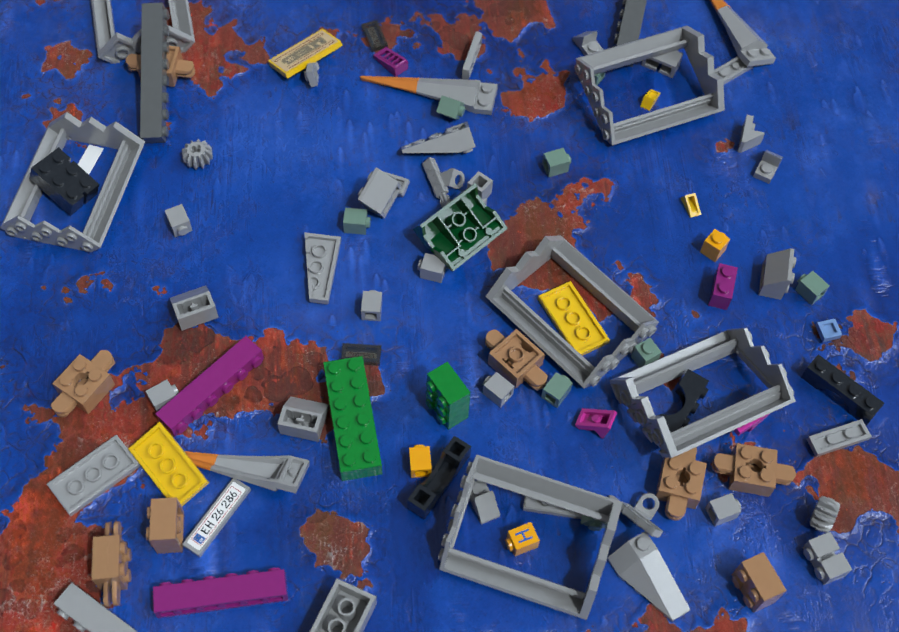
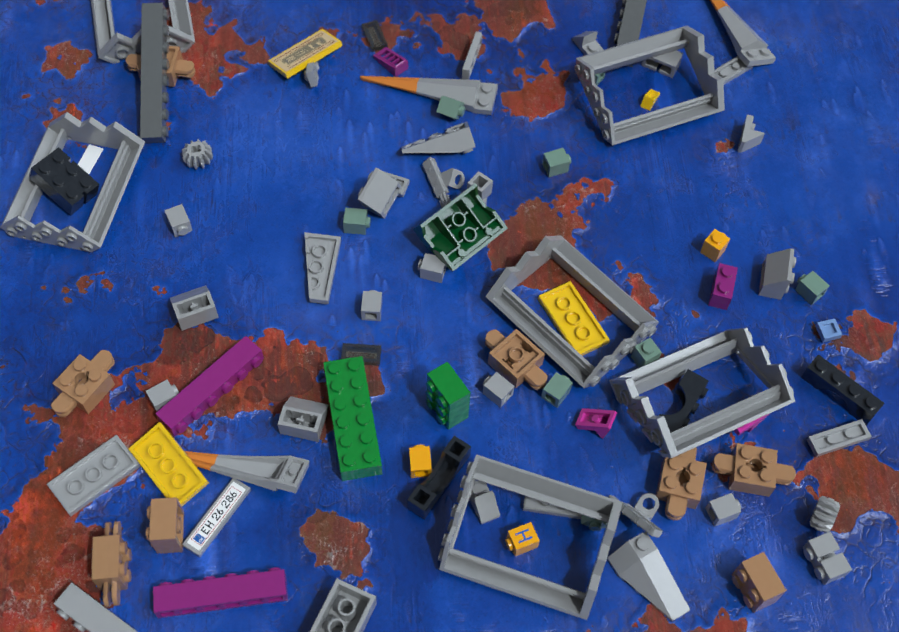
yellow piece [681,193,701,218] -> none
light grey slope [753,150,783,184] -> none

